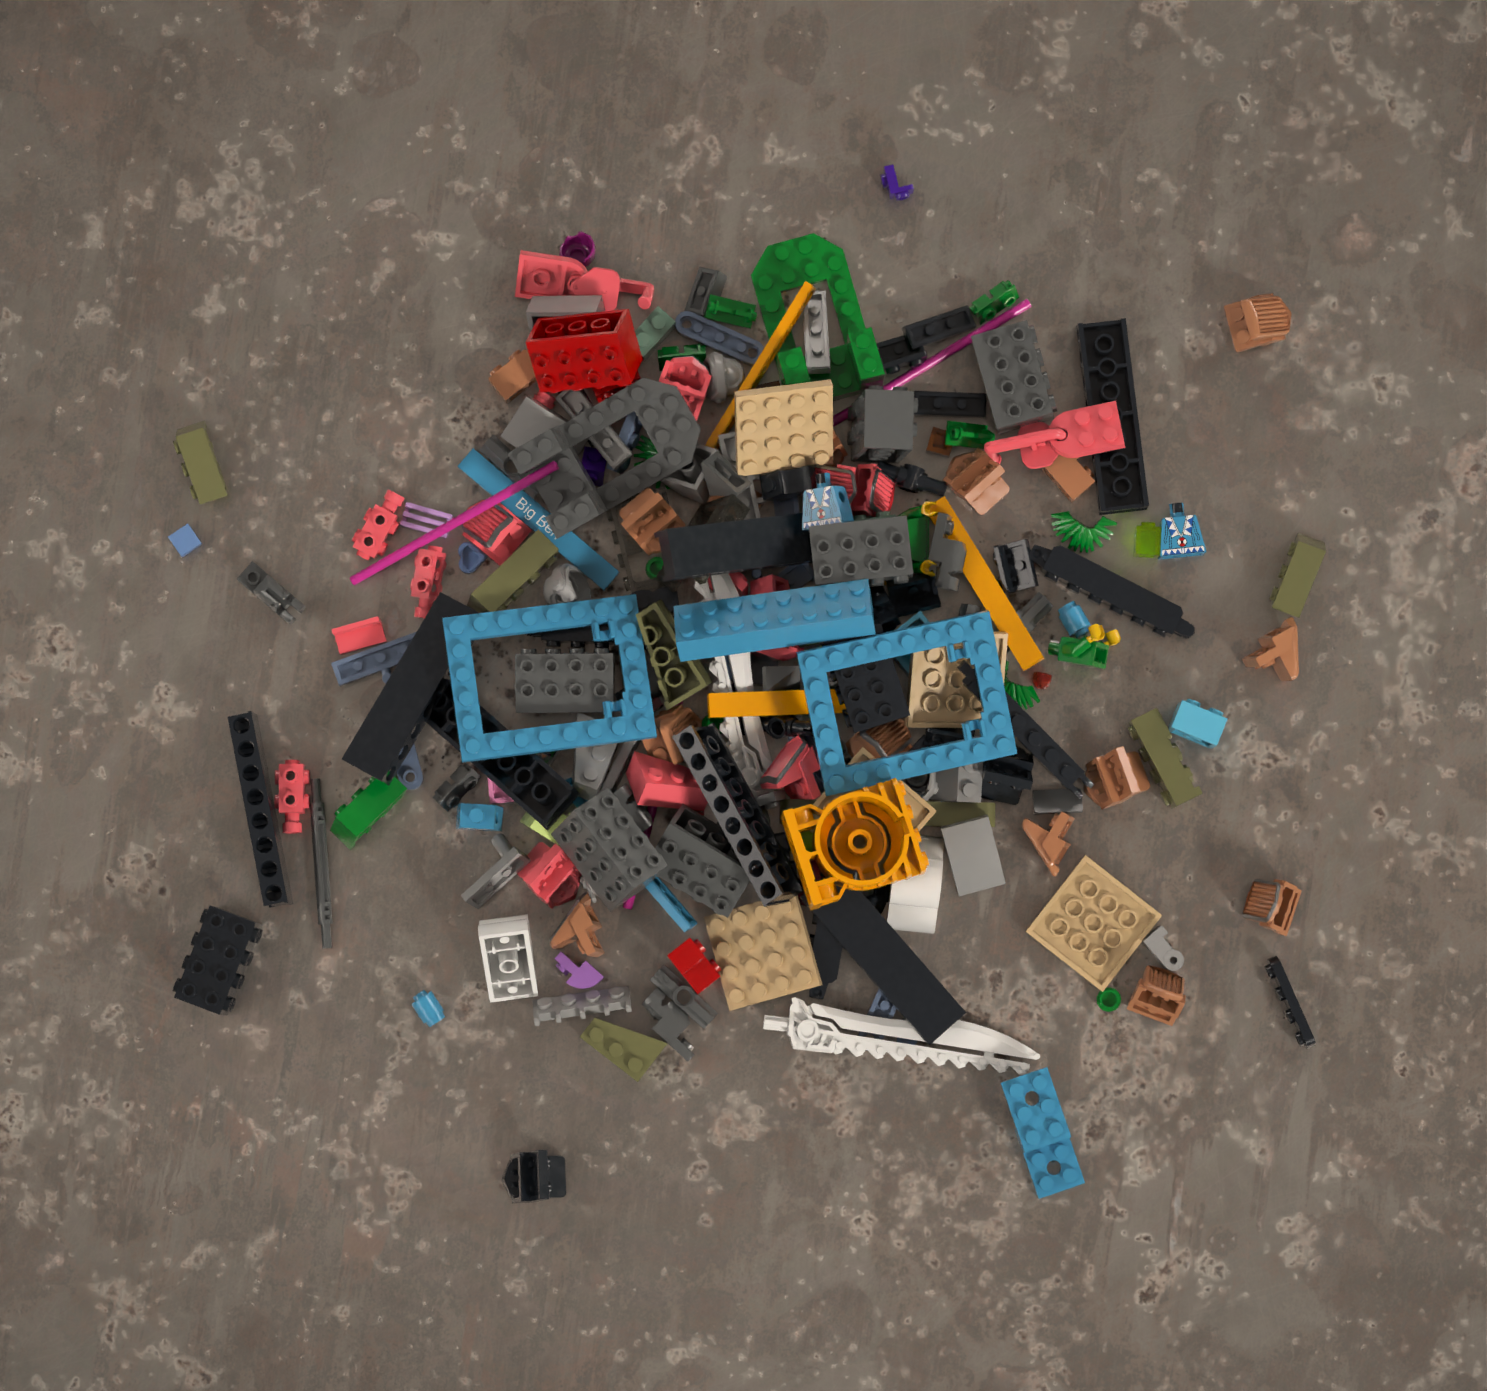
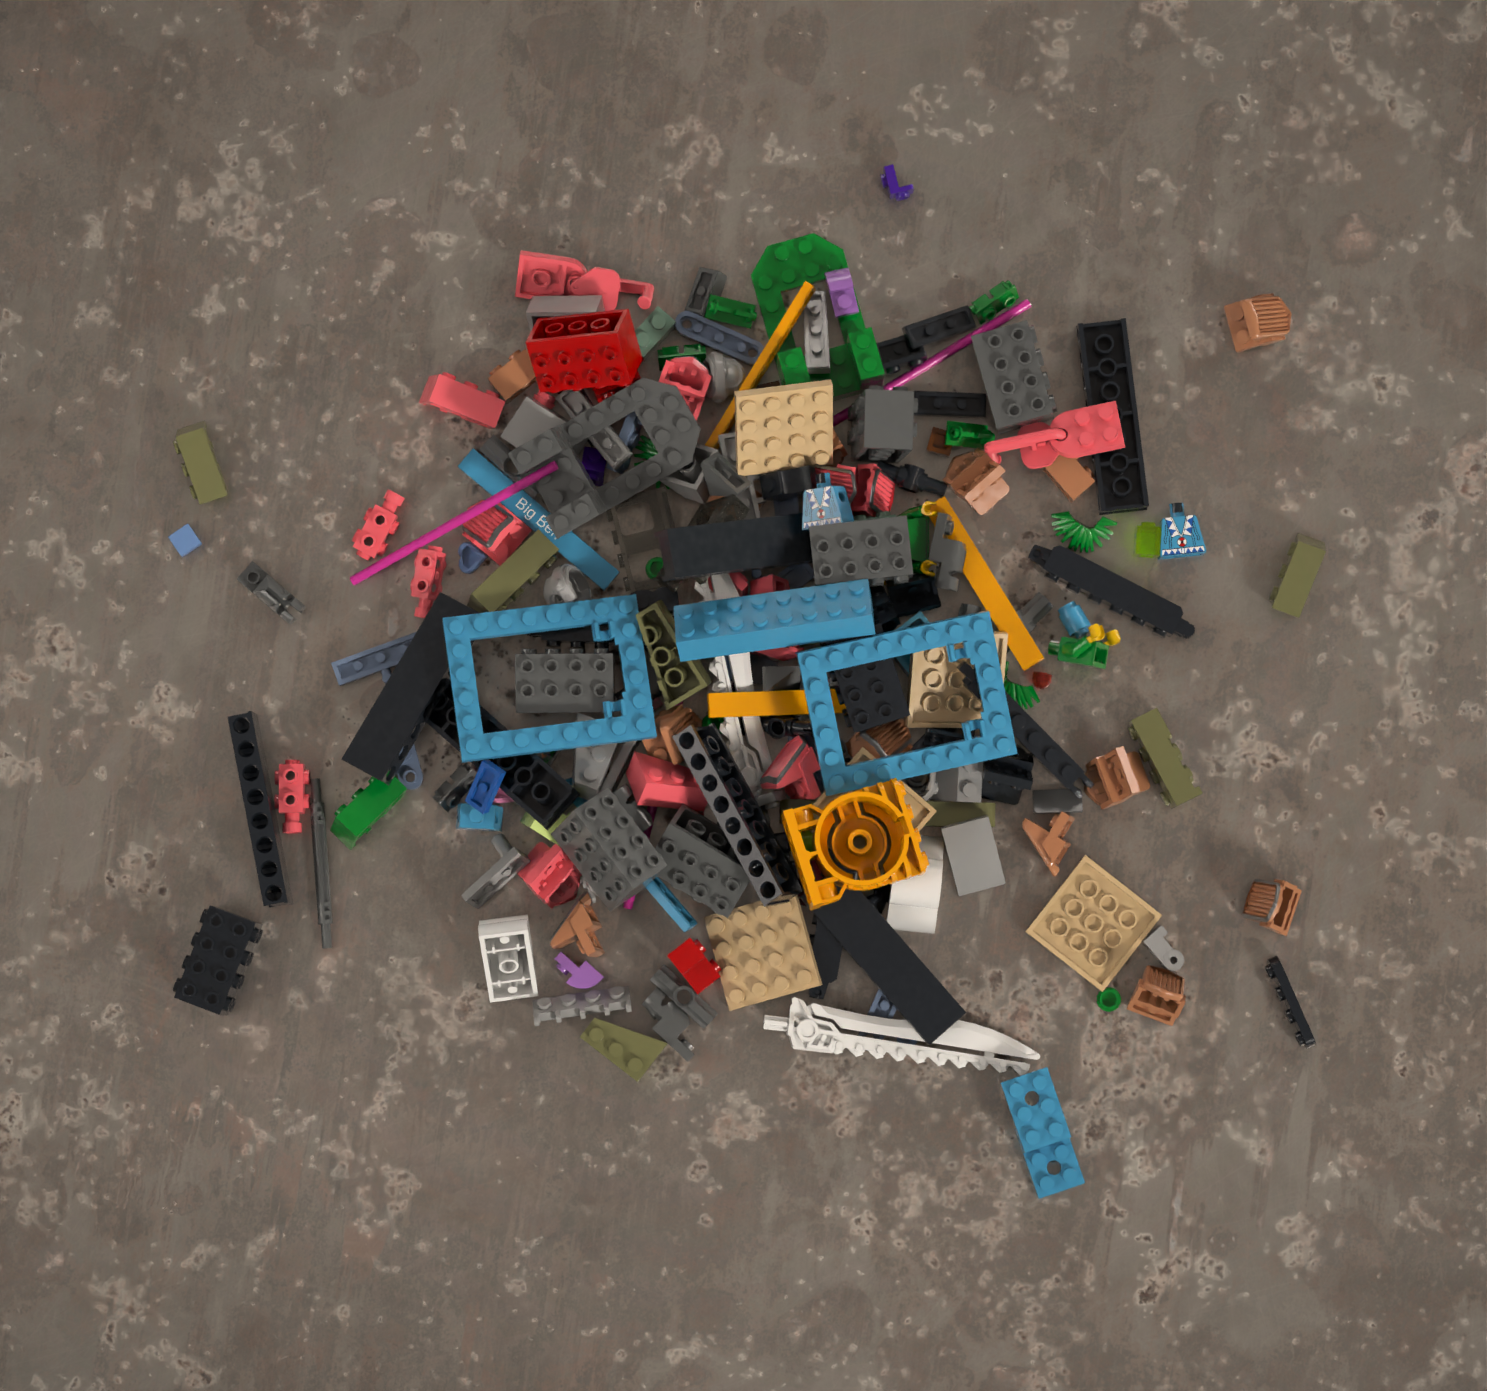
coral panel [331,616,387,655] -> none
lavender tile [400,502,453,539] -> none
dark azure brick [411,990,445,1027] -> none
black piece [502,1150,566,1204] -> none
magenta hair [559,231,596,267] -> none
nougat piece [619,488,686,556] -> none
black bracket [993,539,1039,593] -> none
medium azure brick [1168,698,1228,749] -> none
nougat piece [1242,617,1299,681] -> none
none -> coral wedge [419,372,505,429]
none -> blue plate [465,759,506,814]
none -> medium lavender brick [824,267,859,318]

